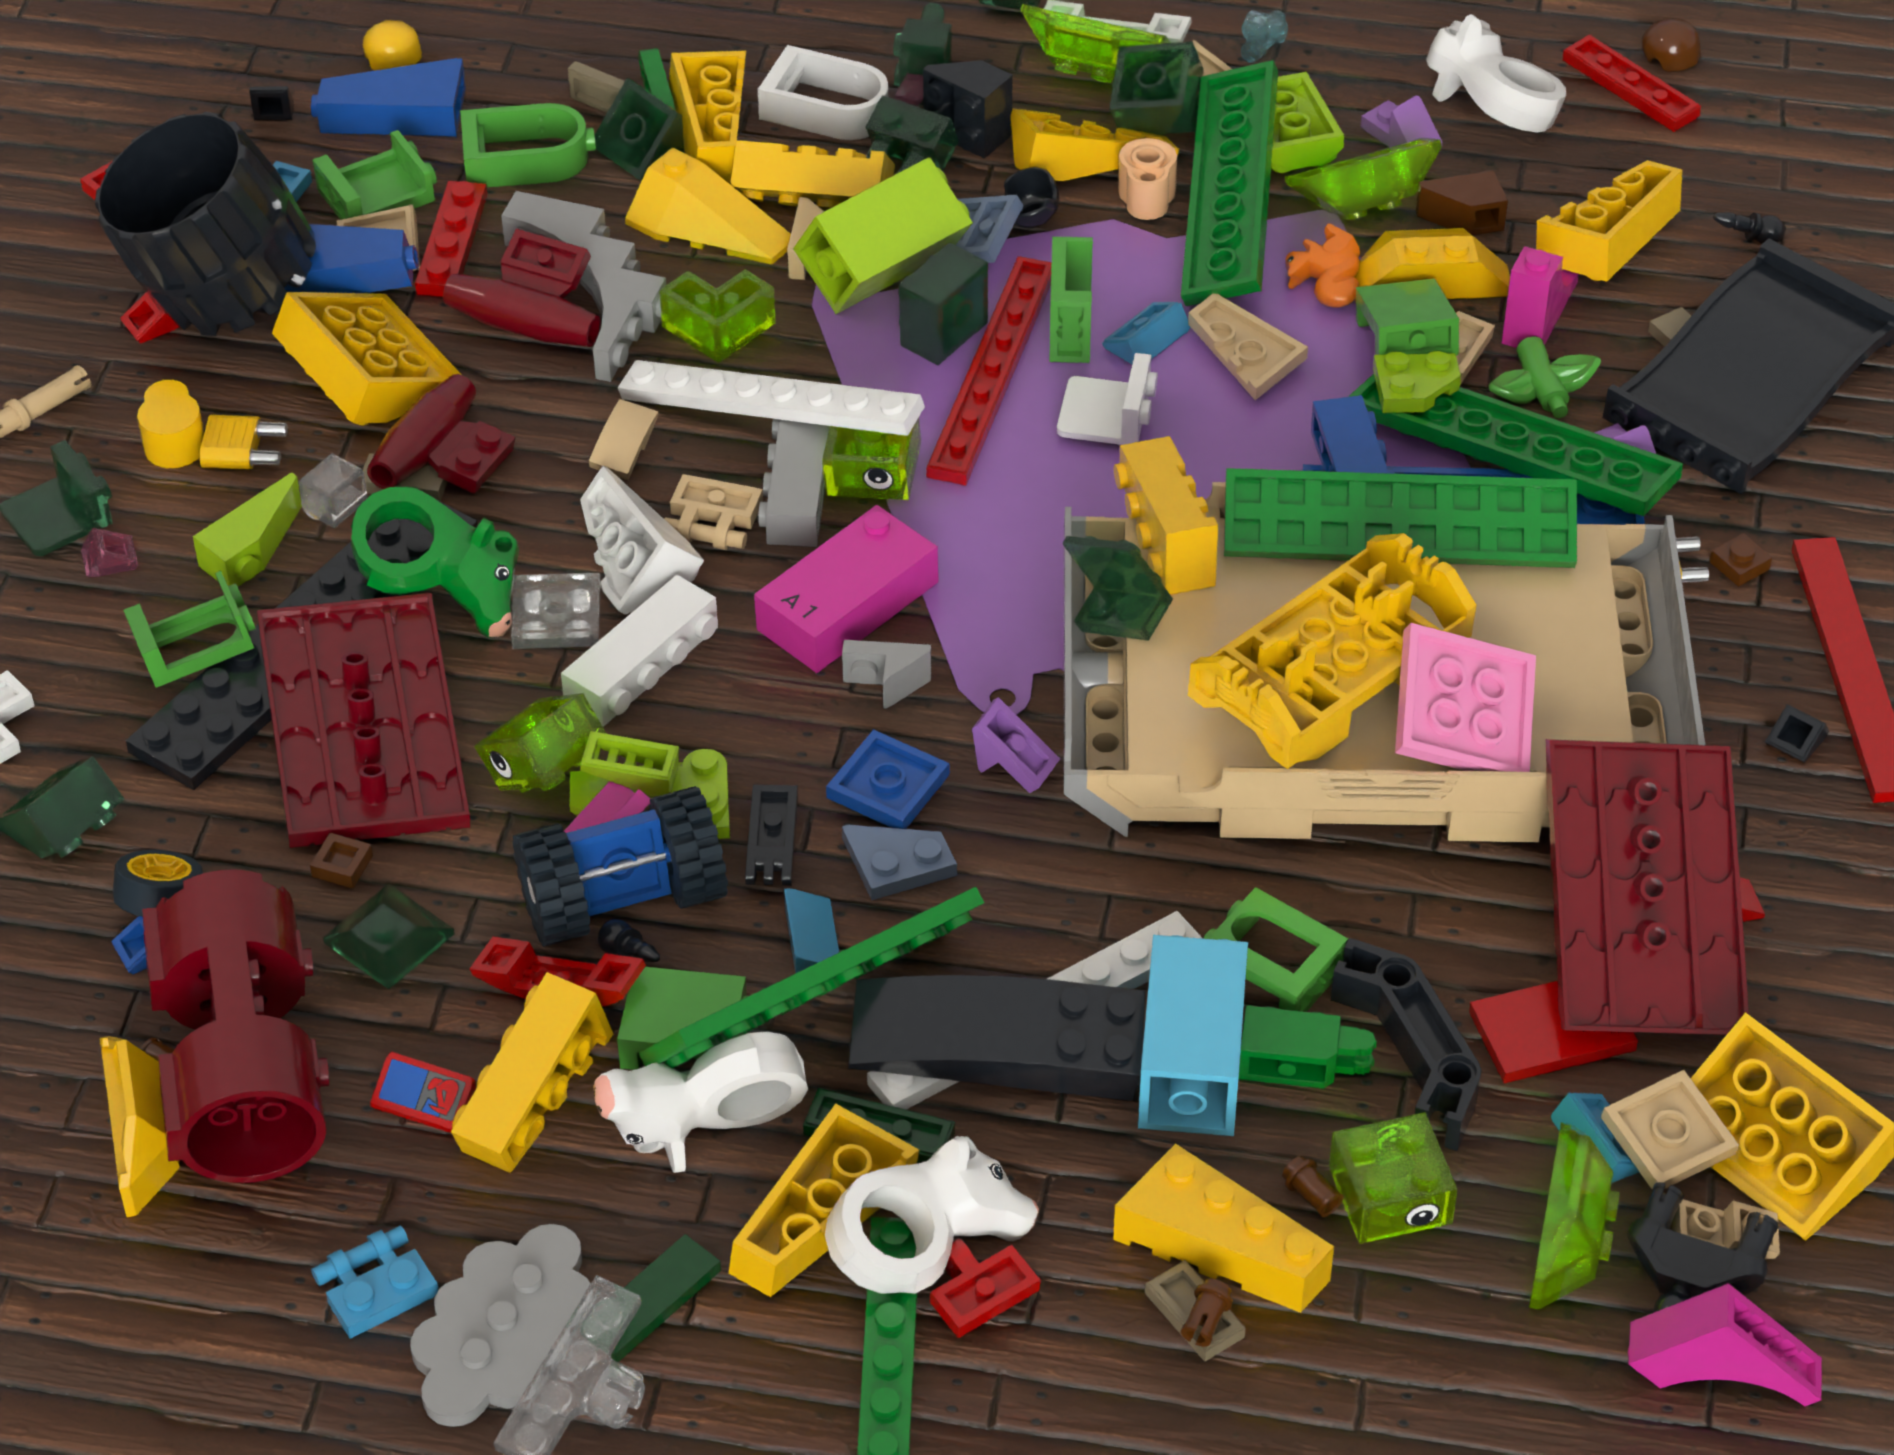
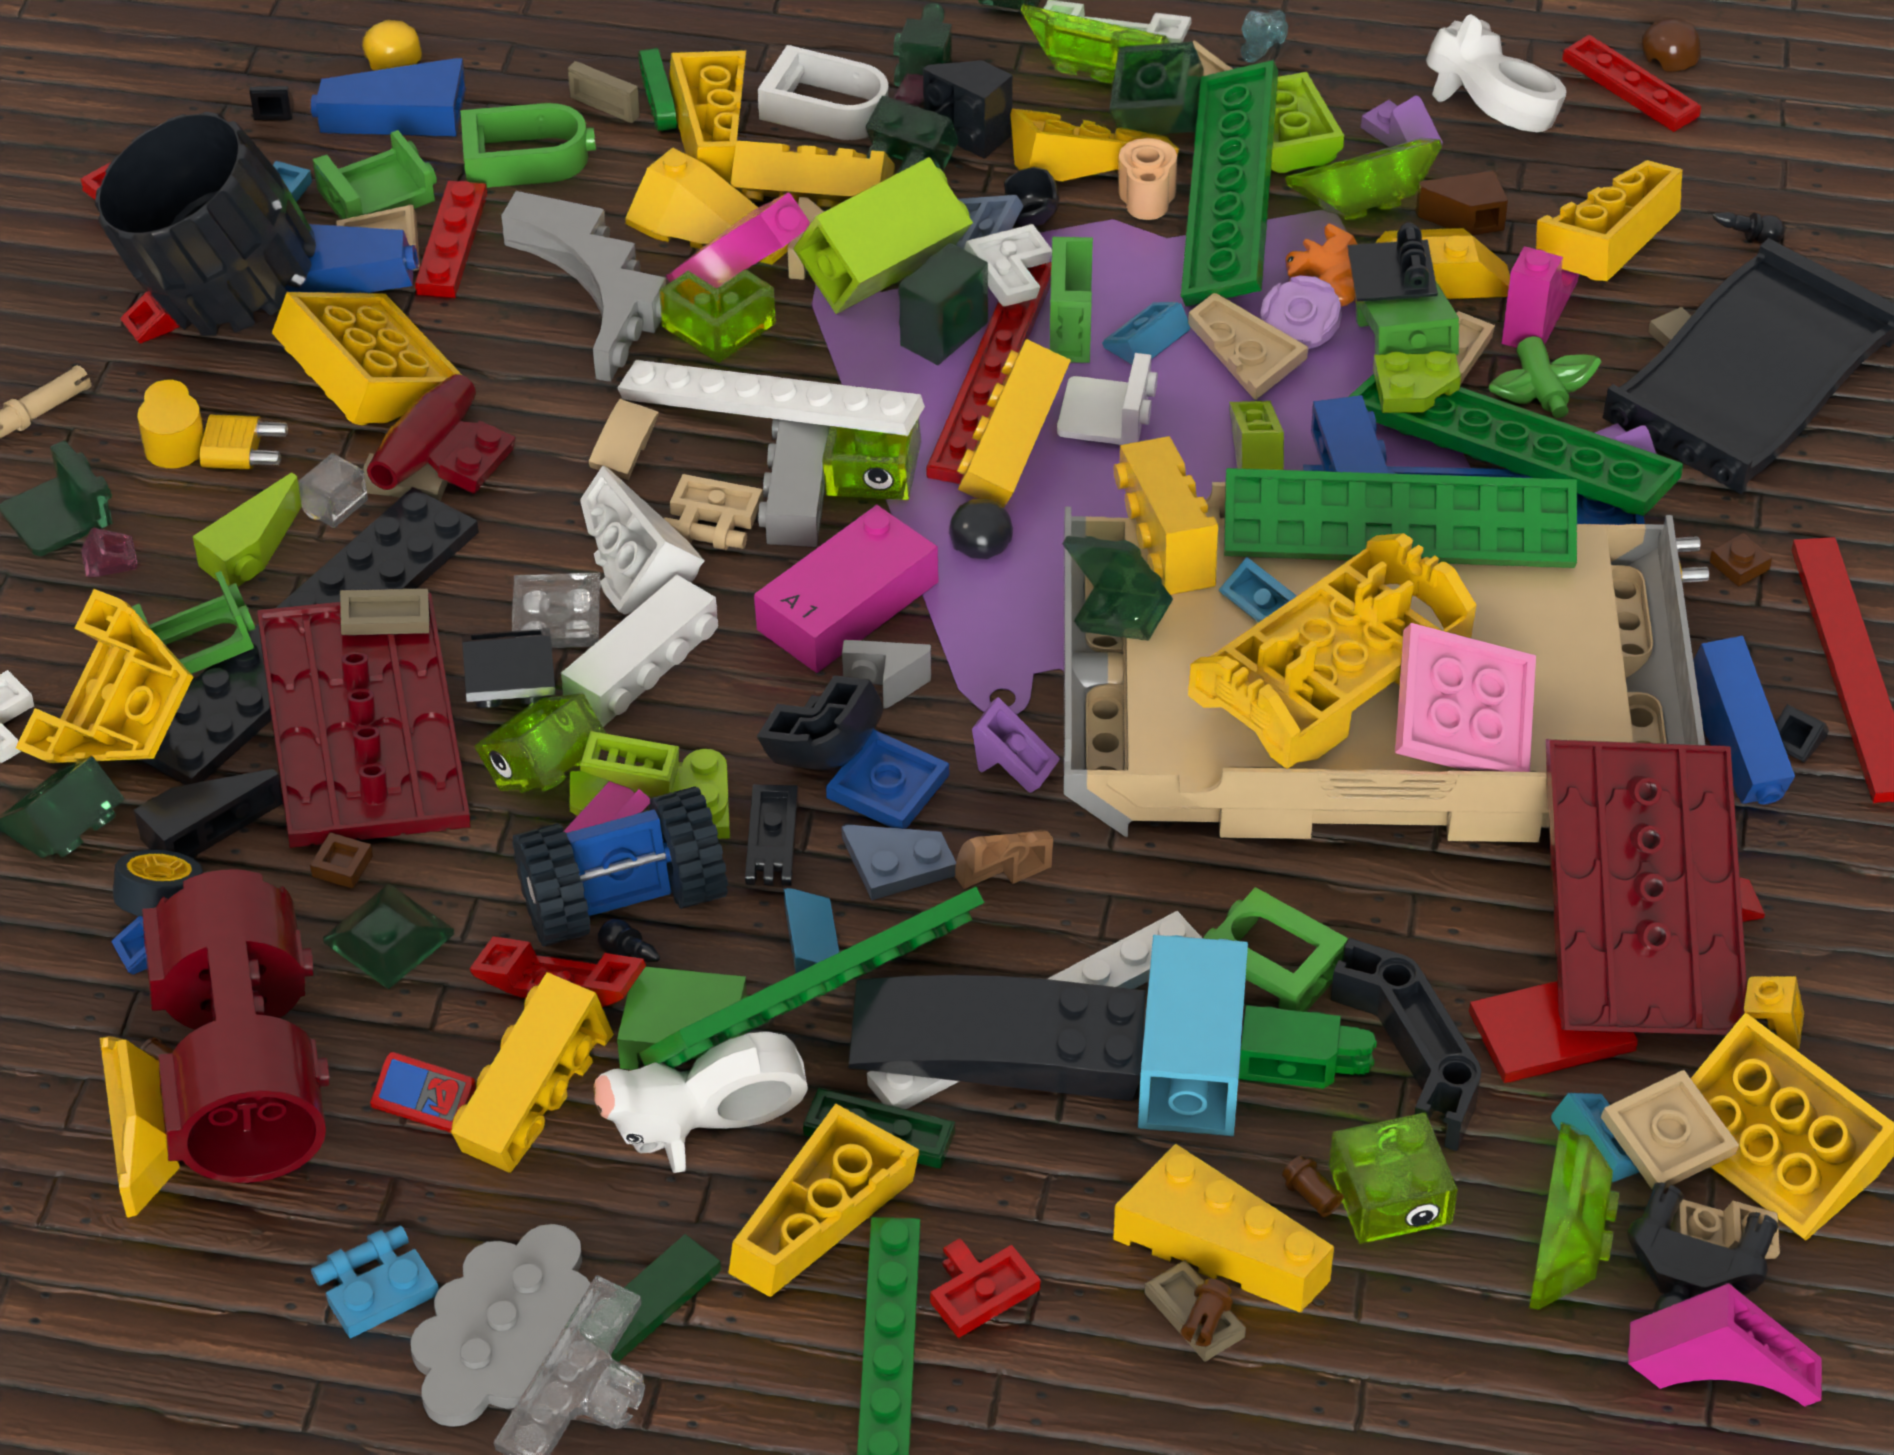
green animal [351,487,519,637] -> none
dark red plate [443,228,601,347] -> none
clear green slope [594,78,685,181] -> none
white animal [825,1136,1039,1294] -> none
none -> yellow wedge [16,589,193,763]
none -> black slope [134,769,283,858]
none -> dark tan tile [340,589,429,635]
none -> black slope [462,628,556,708]
none -> dark pink arch [666,192,810,309]
none -> black brick [757,675,884,771]
none -> black hair [948,499,1013,559]
none -> medium nougat slope [955,830,1053,889]
none -> yellow wedge [957,339,1071,508]
none -> white plate [963,224,1052,307]
none -> dark azure slope [1218,557,1297,623]
none -> lime slope [1229,401,1284,470]
none -> lavender tile [1260,276,1342,349]
none -> black hinge [1347,223,1438,302]
none -> blue slope [1693,636,1795,805]
none -> yellow bracket [1744,976,1804,1050]

